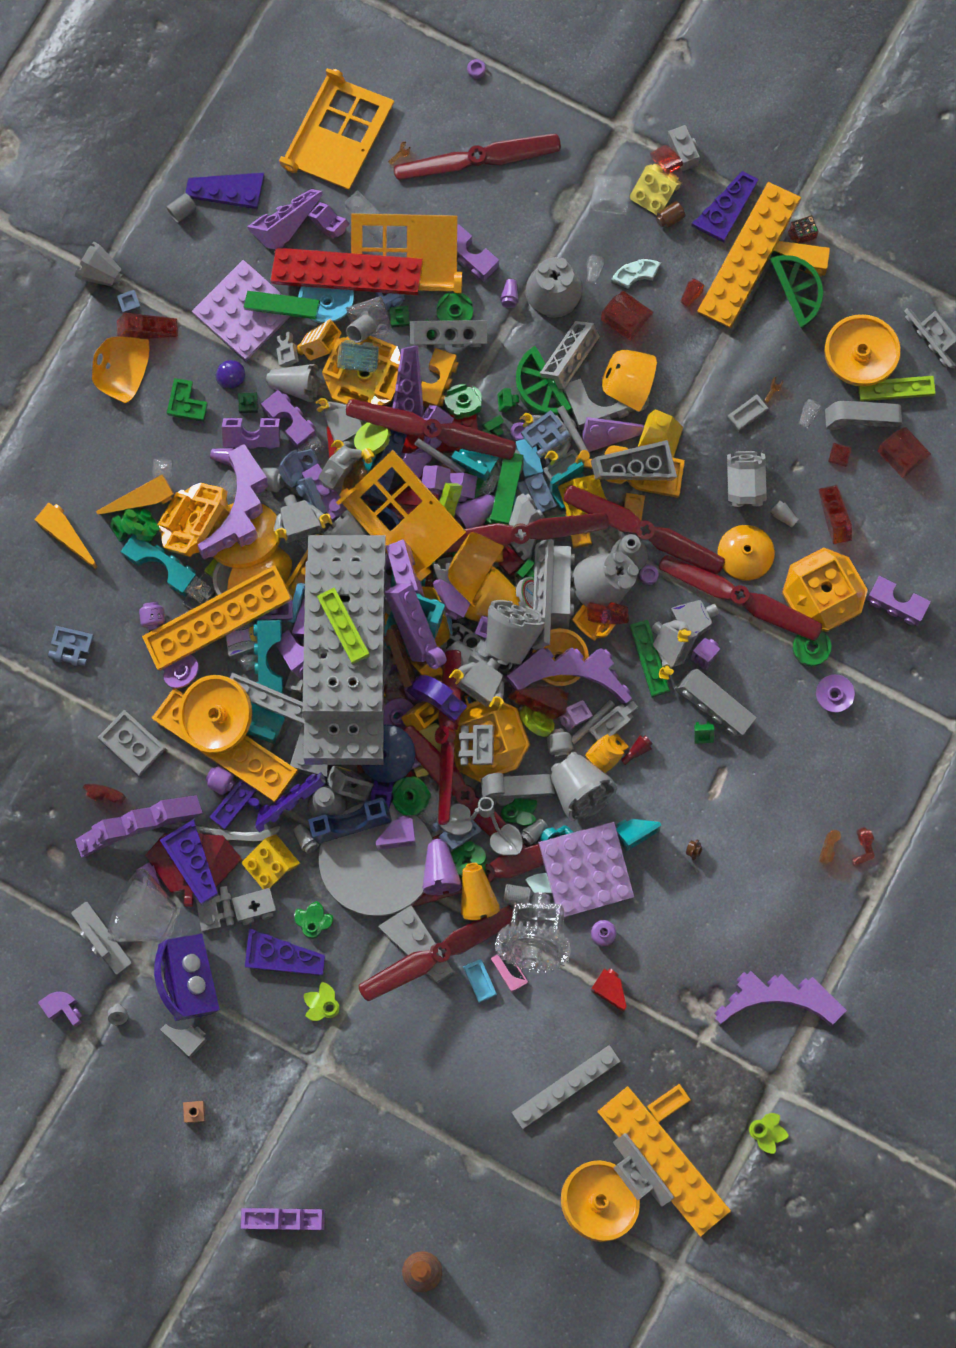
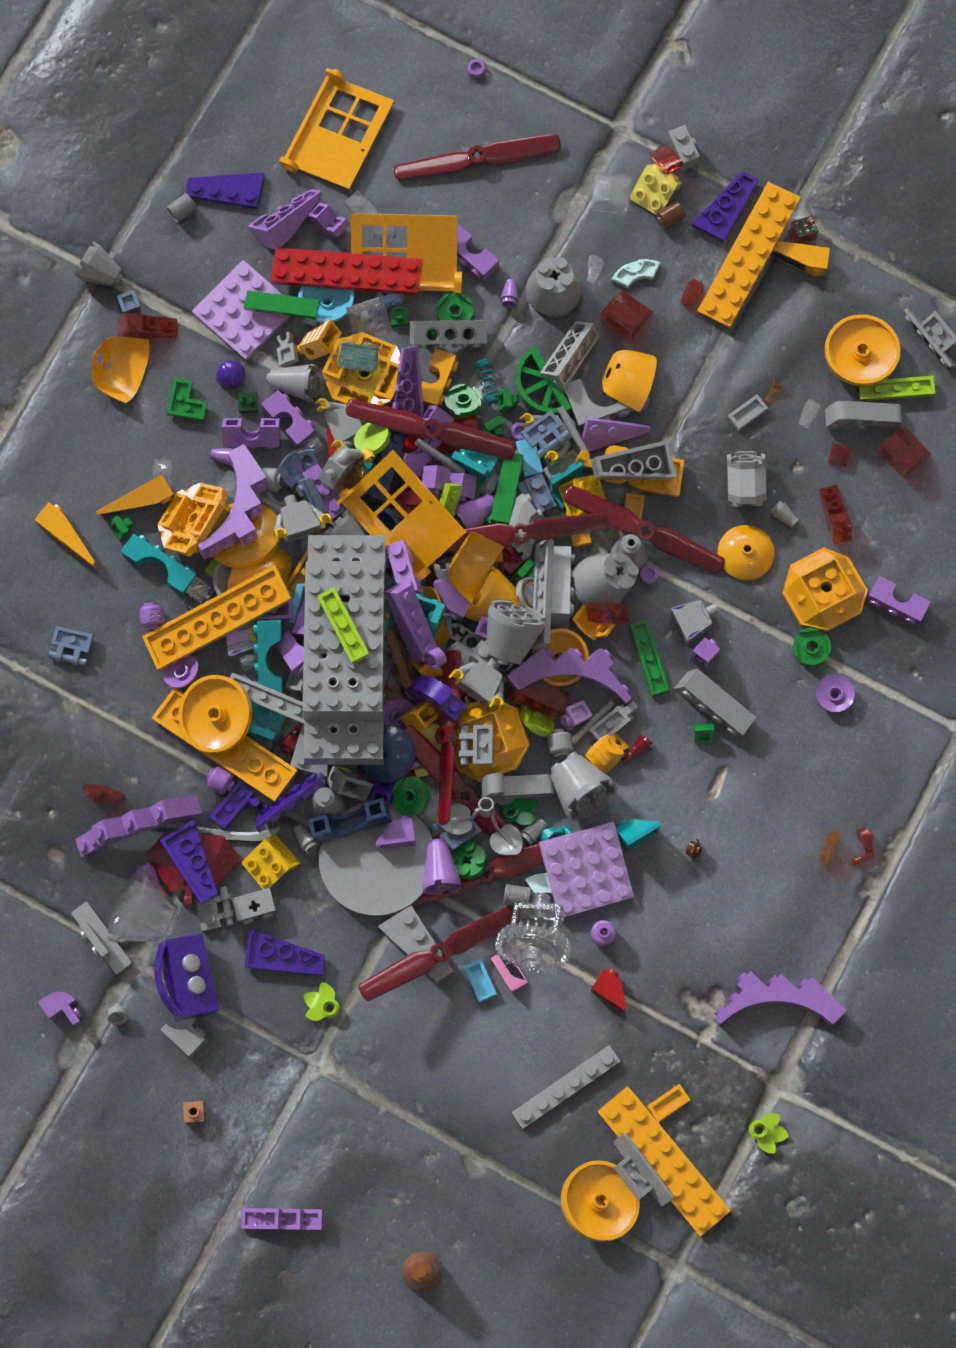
light grey tile [98,710,166,777] -> none
green plate [121,509,160,541] -> none
green plate [295,901,333,939] -> none
light grey piece [346,315,376,343] -> none
clear orange hand [388,142,411,165] -> none
light orange cone [461,863,500,920] -> none
yellow slope [638,409,683,458] -> none
light grey torso [651,620,698,680] -> none
dark red piece [659,555,822,641] -> none
green window [771,255,824,328] -> none
none -> dark red cone [279,722,303,755]
none -> teal piece [476,359,499,402]

